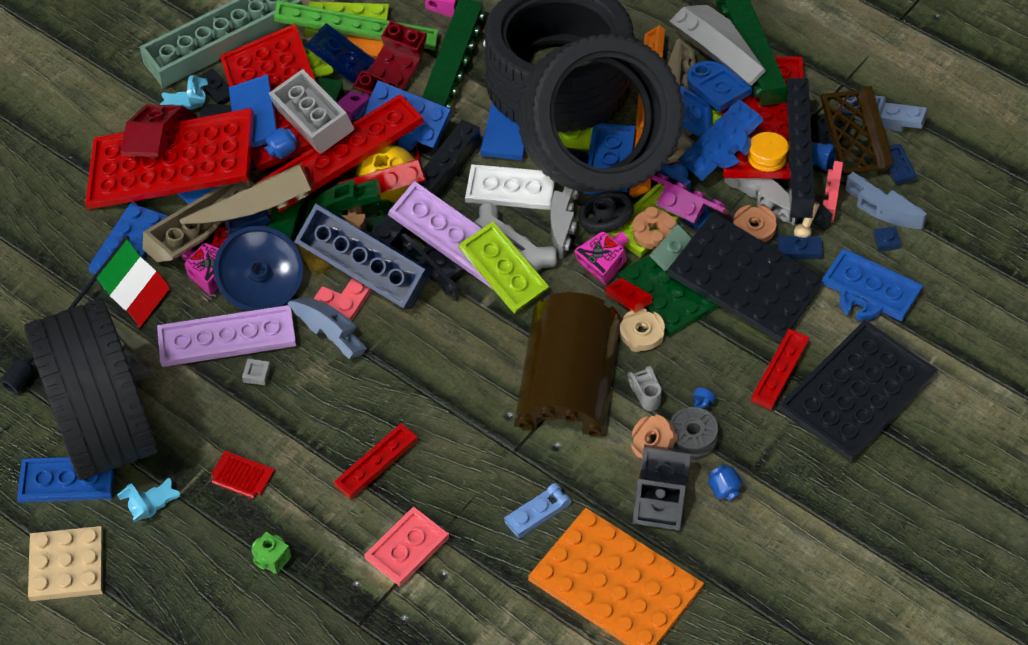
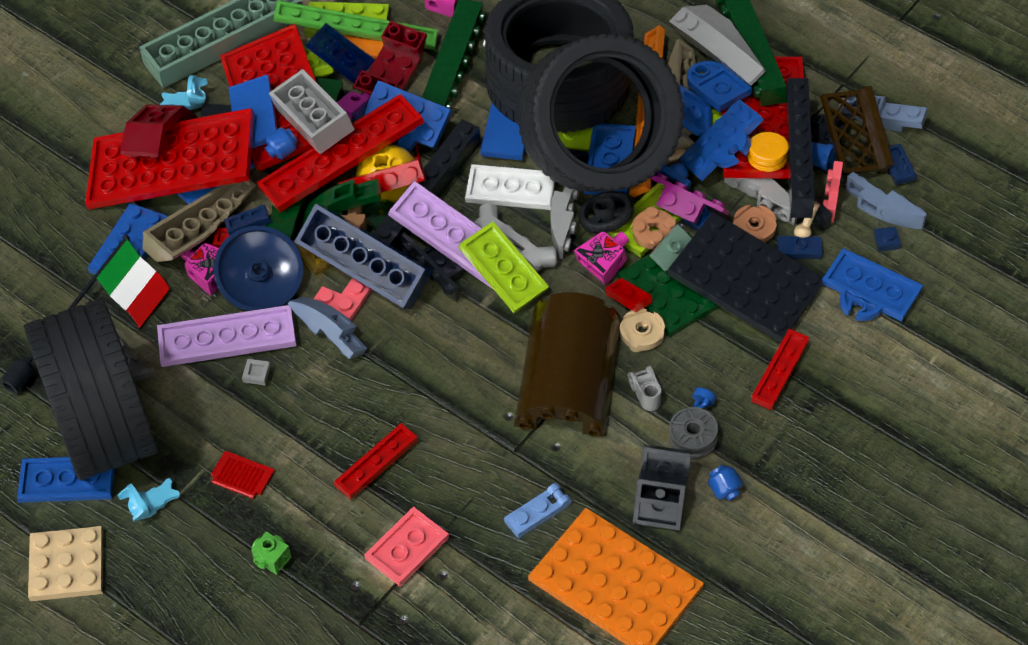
dark tan wedge [180,163,312,224] -> none
black plate [198,68,230,105] -> none
nougat plate [631,415,678,459] -> none
black plate [778,320,938,463] -> none

